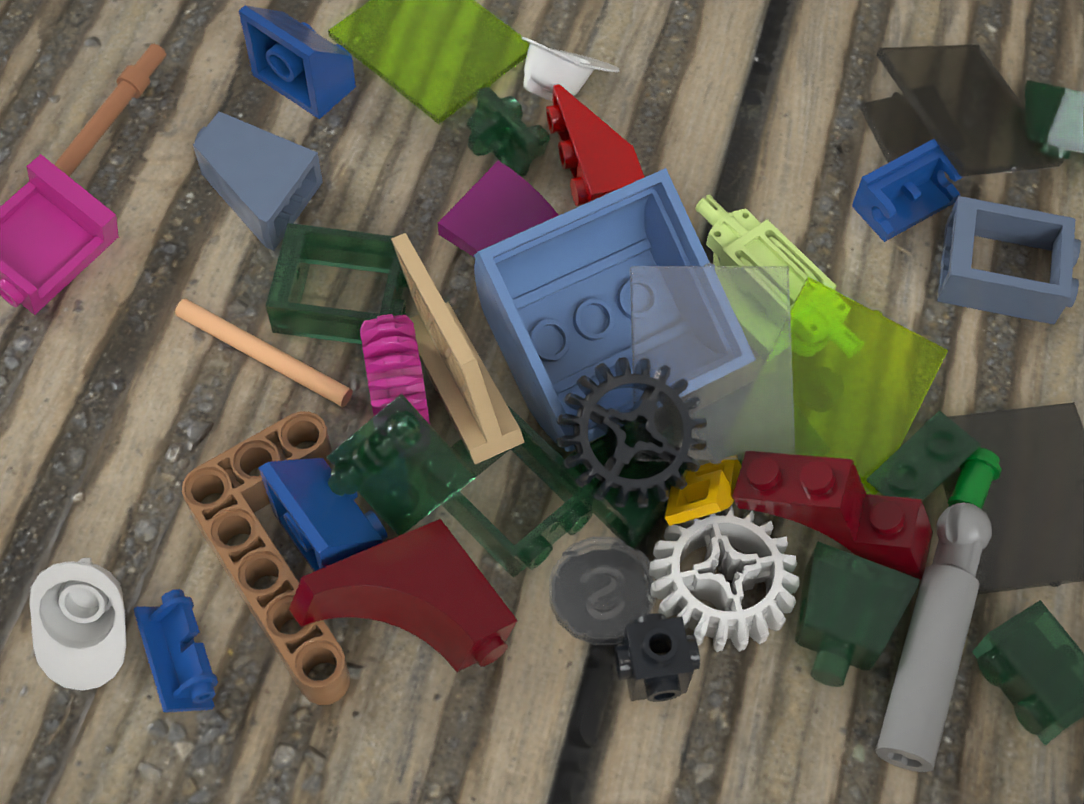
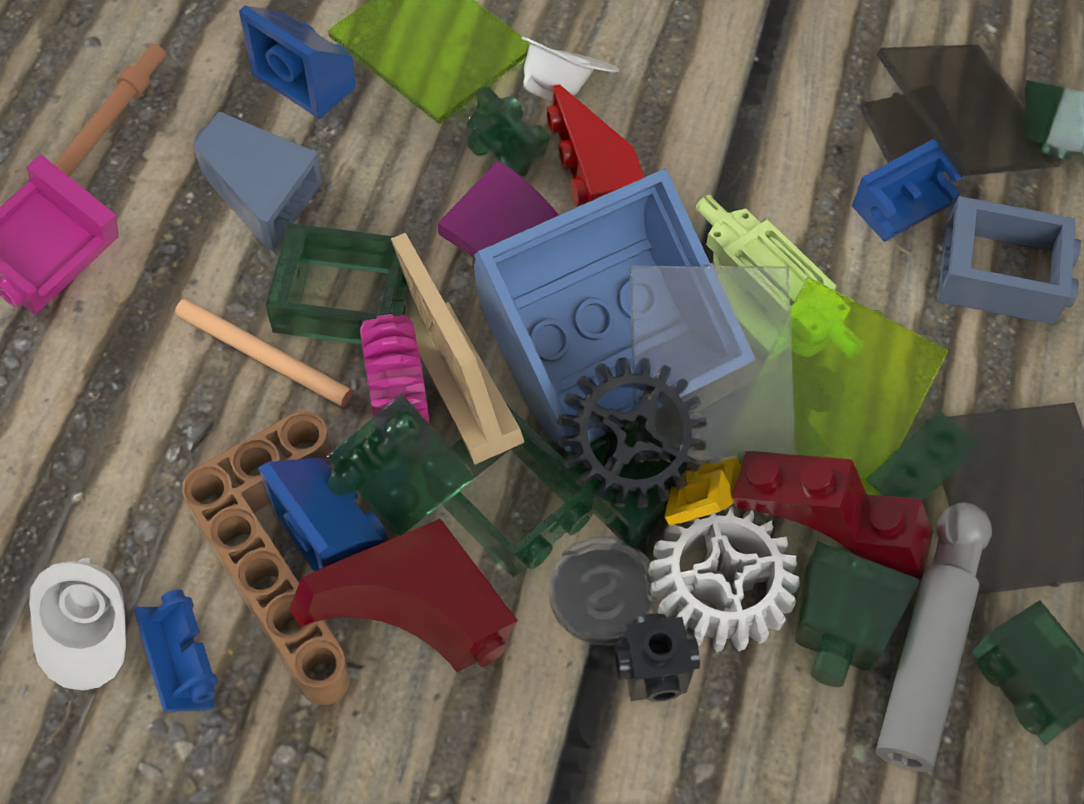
green pin [947,447,1002,510] -> none

